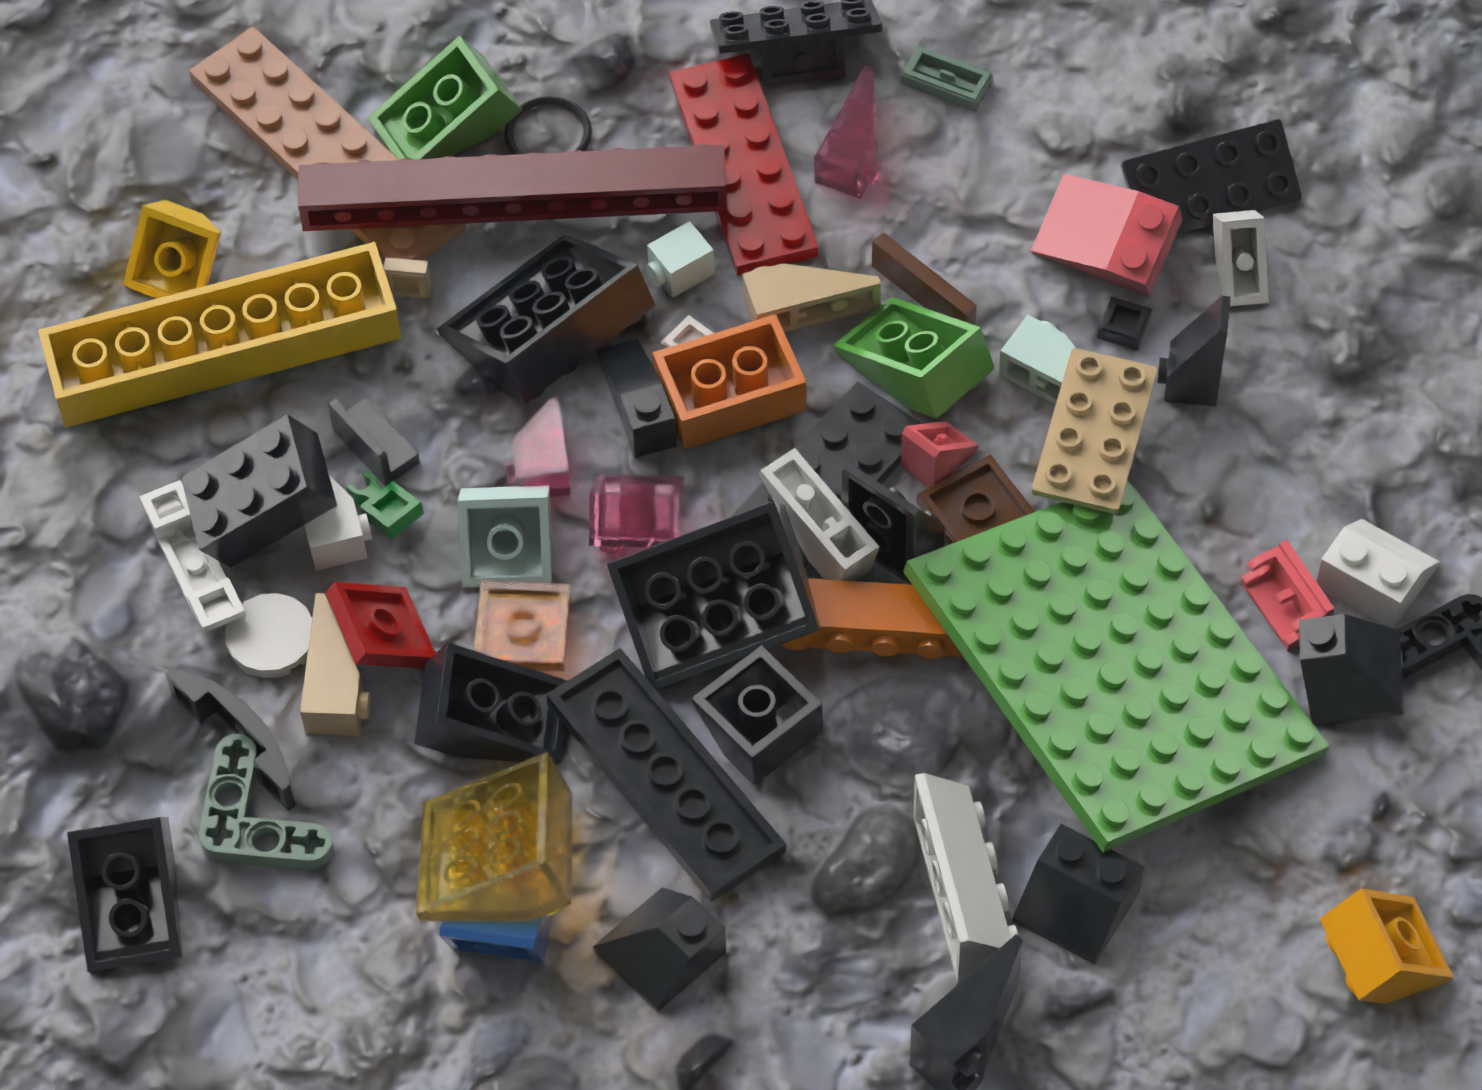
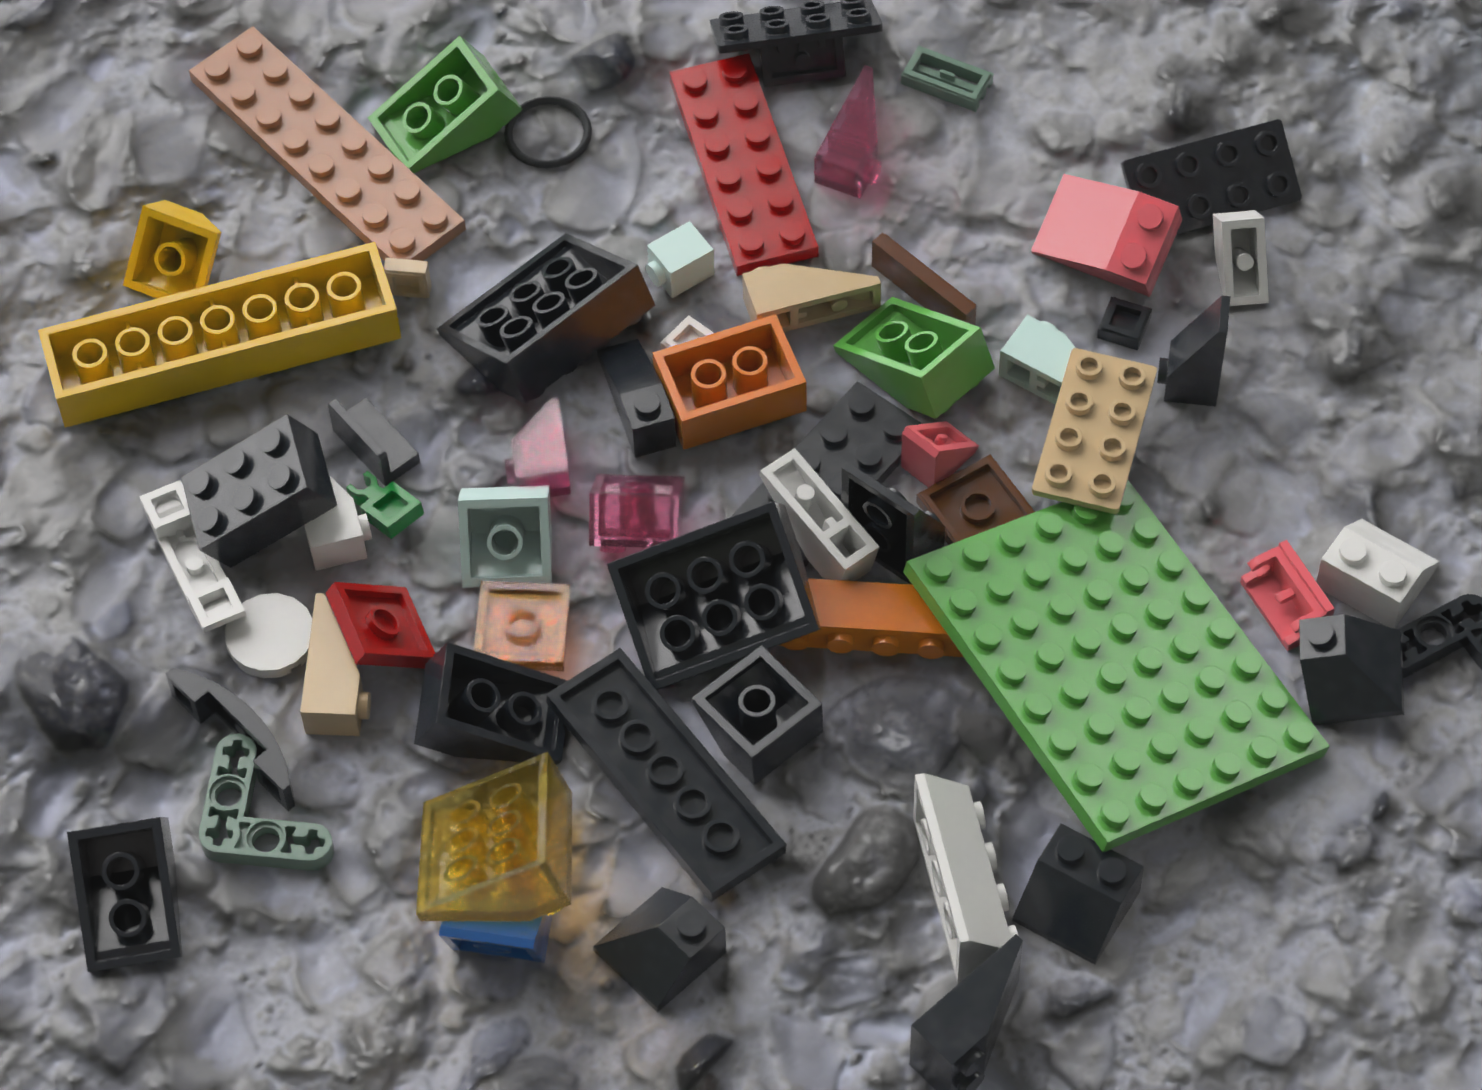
brick [298,144,727,231] -> none
light orange slope [1319,888,1454,1004] -> none

